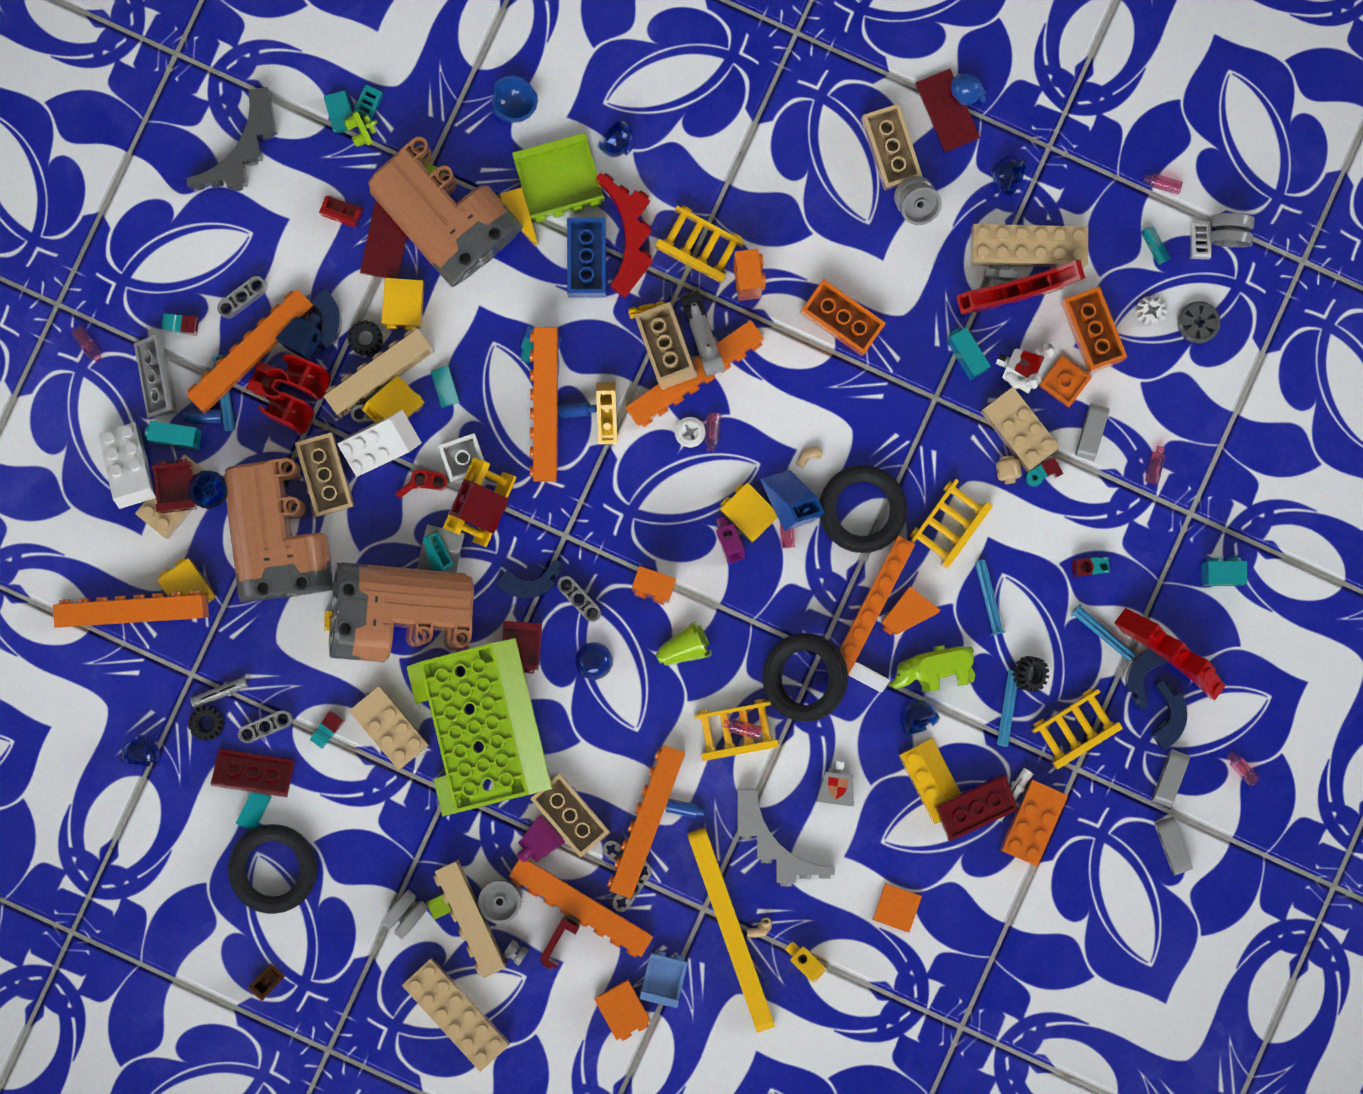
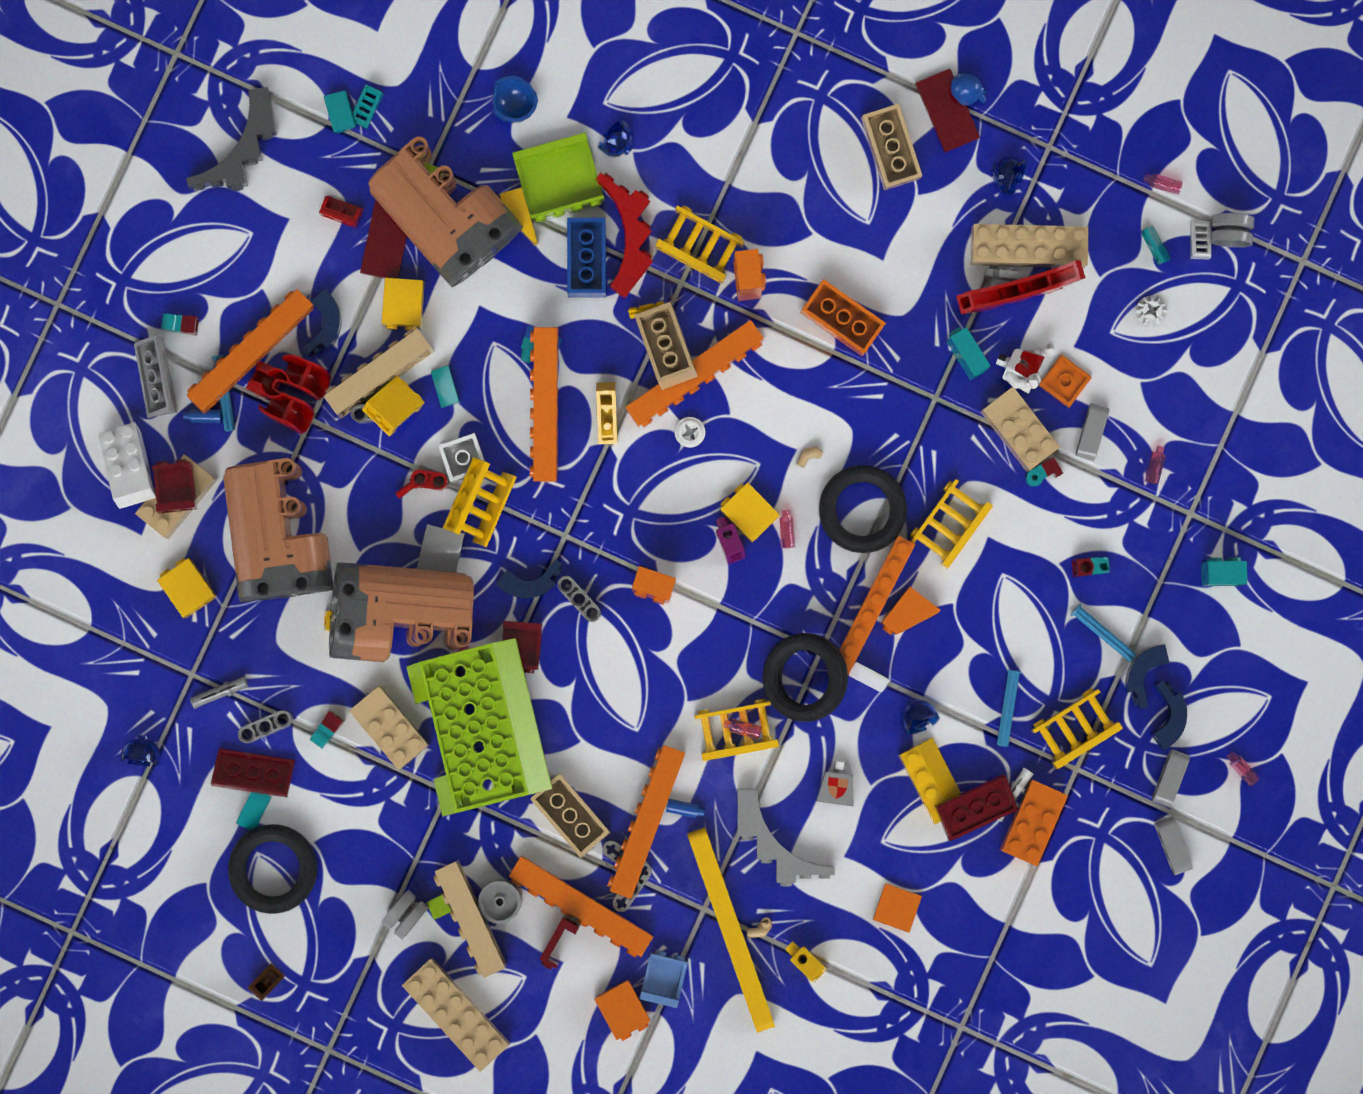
orange brick [53,591,209,628] -> none
clear pink cylinder [71,326,102,362] -> none
teal brick [145,421,202,450] -> none
clear blue cylinder [187,470,227,509] -> none
black tyre [188,706,225,741] -> none
light grey beam [217,276,267,319] -> none
dark blue torso [275,313,323,361] -> none
tan brick [295,432,355,517] -> none
white brick [337,410,422,477] -> none
lime hips [344,111,378,147] -> none
black tyre [347,320,383,356] -> none
teal slope [423,530,454,571] -> none
dark red panel [449,479,509,534] -> none
light grey wheel [503,940,529,966] -> none
magenta torso [517,815,565,862] -> none
blue cylinder [558,402,597,418] -> none
clear blue cylinder [575,642,613,680] -> none
lime cone [656,621,712,666] -> none
light grey piece [680,290,725,377] -> none
clear pink cylinder [705,413,721,452] -> none
blue slope [760,470,825,531] -> none
lime animal [889,645,975,692] -> none
light grey wheel [894,176,942,225] -> none
dark azure axle [975,560,1006,636] -> none
tan head [995,456,1022,484] -> none
black tyre [1012,656,1049,692] -> none
orange brick [1061,286,1127,374] -> none
red arch [1114,608,1226,701] -> none
dark grey wheel [1177,301,1220,344] -> none

